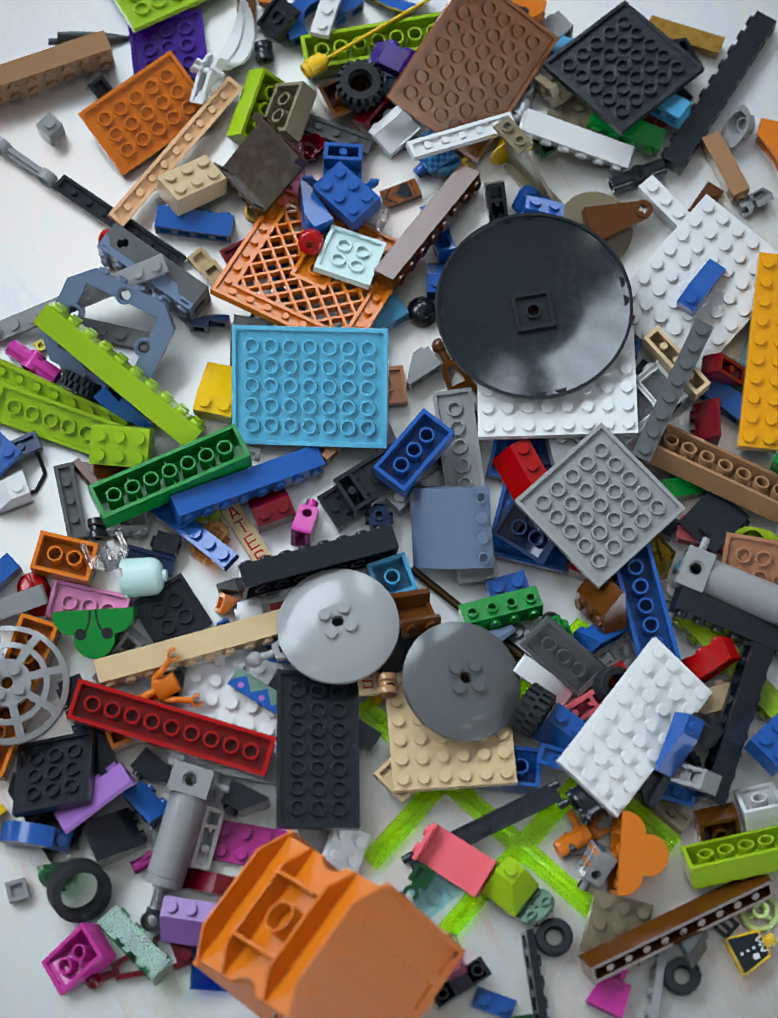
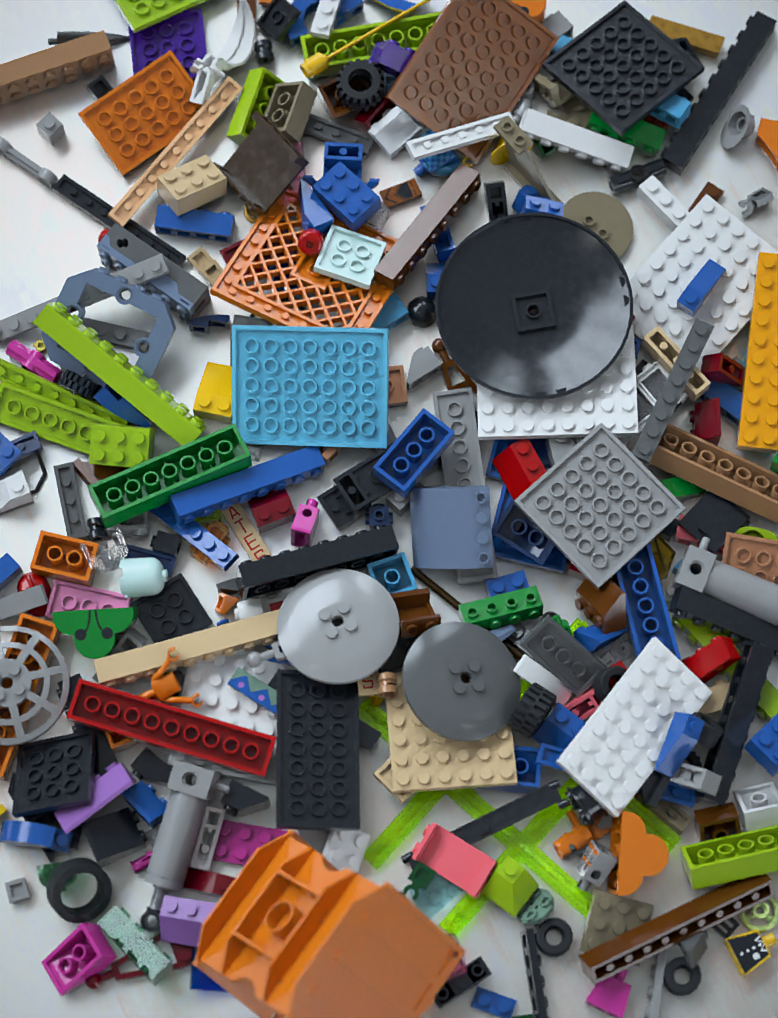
dark red hair [295,132,326,161] -> none
reddish brown piece [581,199,653,242] -> none
medium nougat brick [700,131,750,203] -> none

